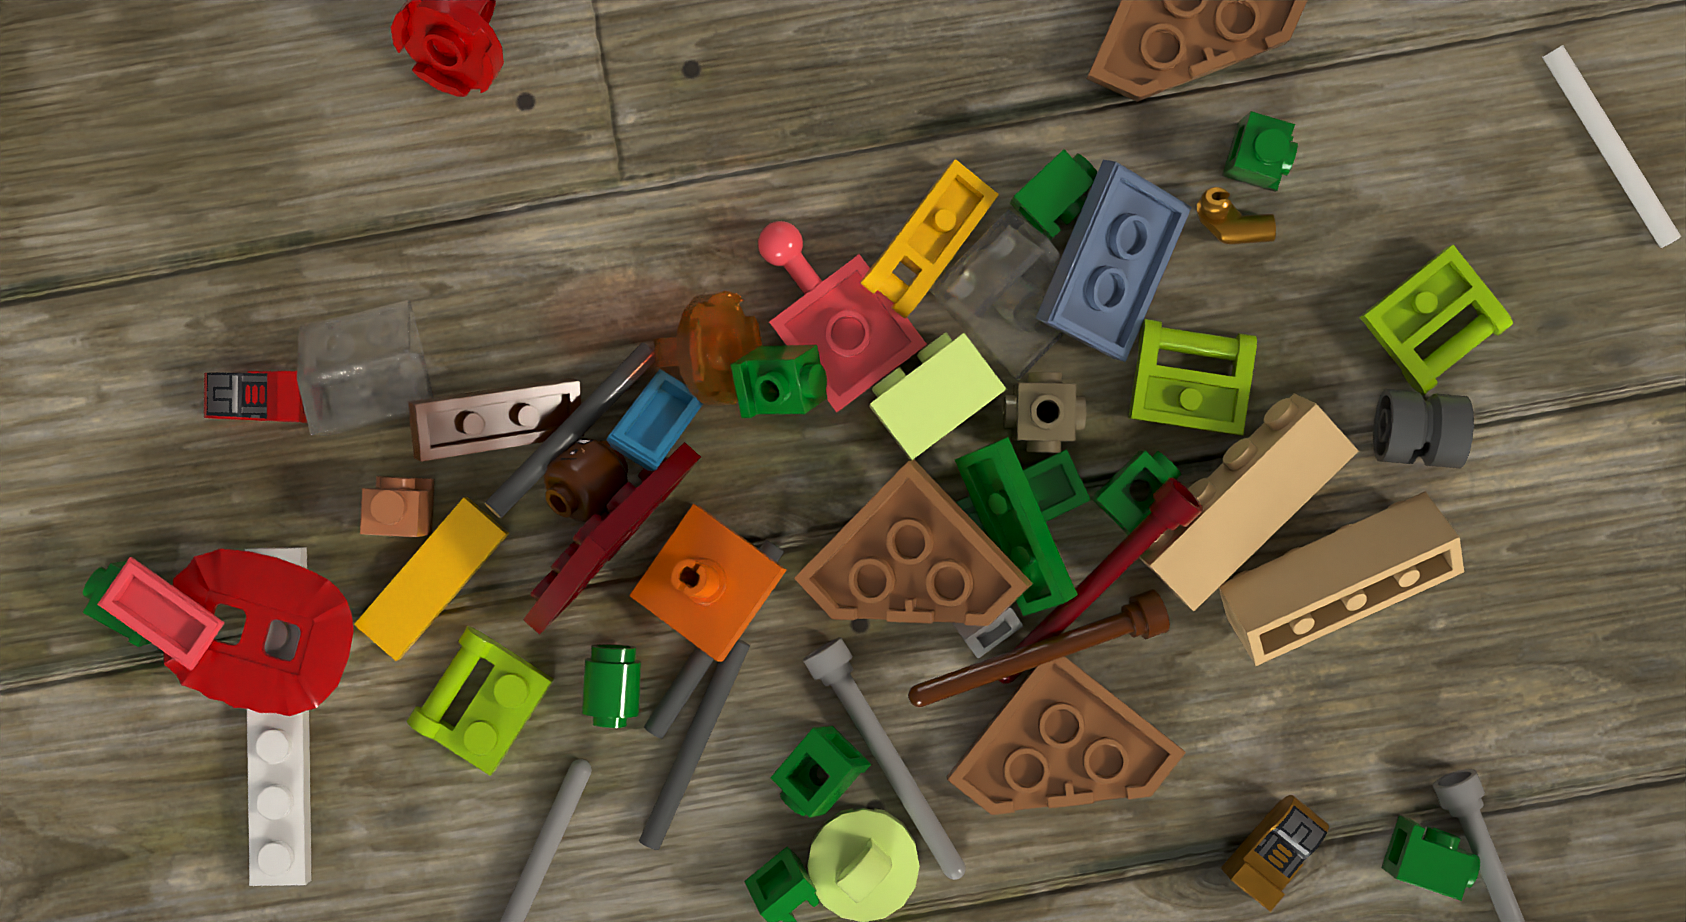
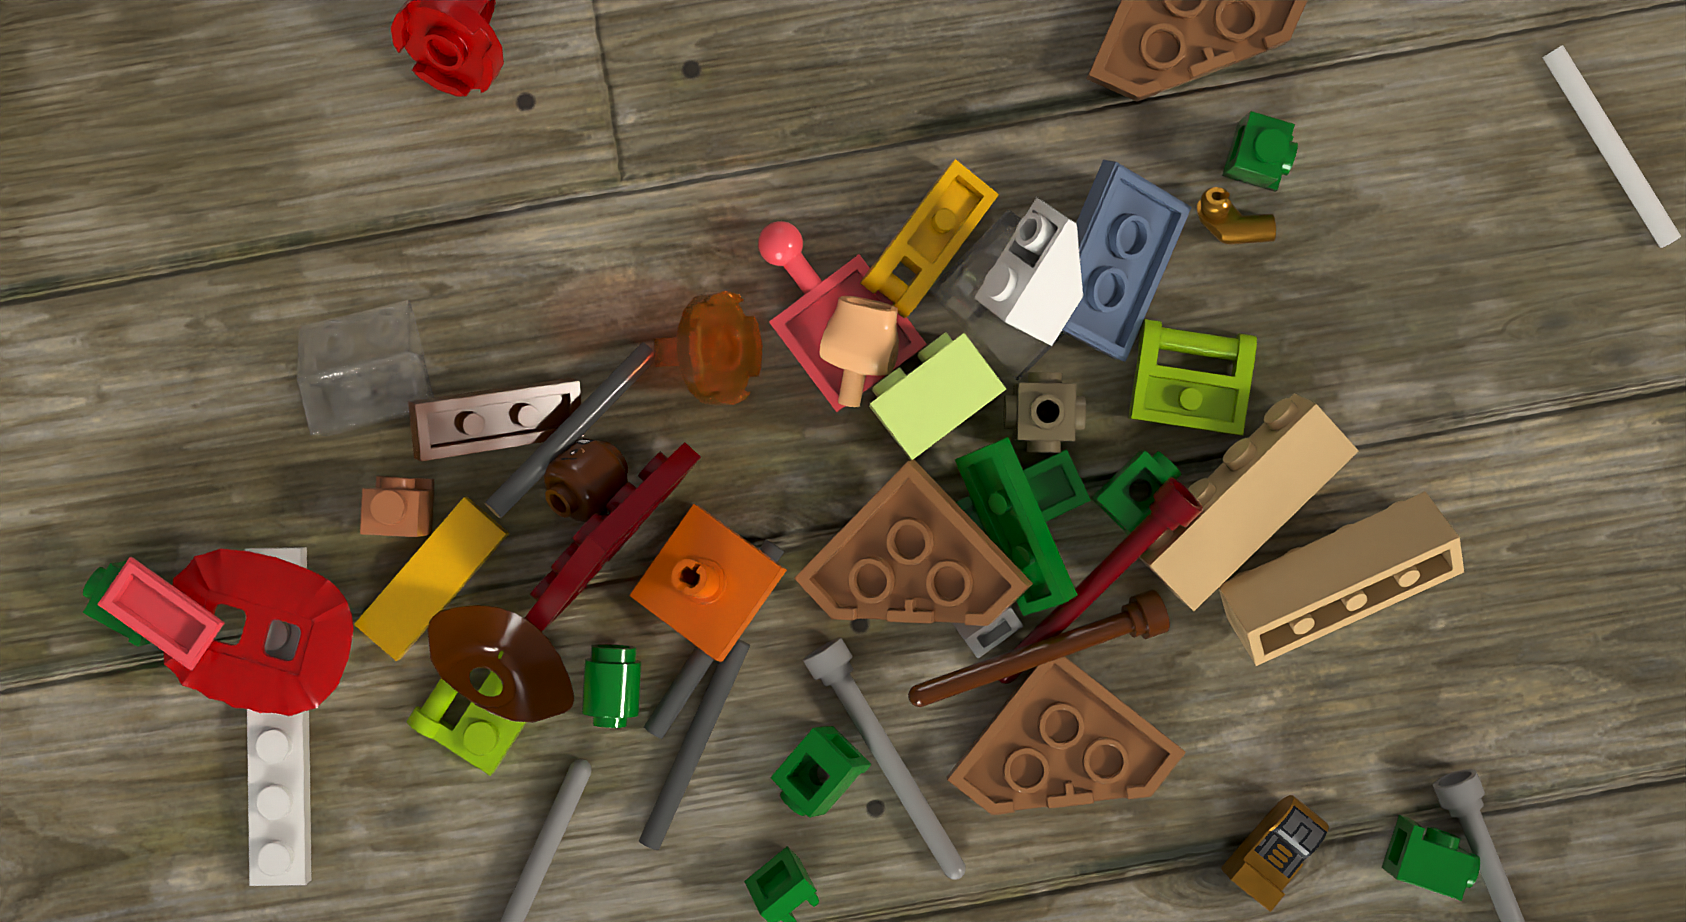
leg [204,371,315,423] -> none
dark azure tile [606,369,707,471] -> none
green brick [730,345,827,418] -> none
yellowish green tile [807,808,920,922] -> none
green brick [1010,149,1098,243] -> none
lime plate [1359,245,1513,396] -> none
dark grey wheel [1373,389,1474,469] -> none
none -> reddish brown piece [428,605,574,723]
none -> light nougat piece [820,296,899,407]
none -> white slope [974,197,1083,346]

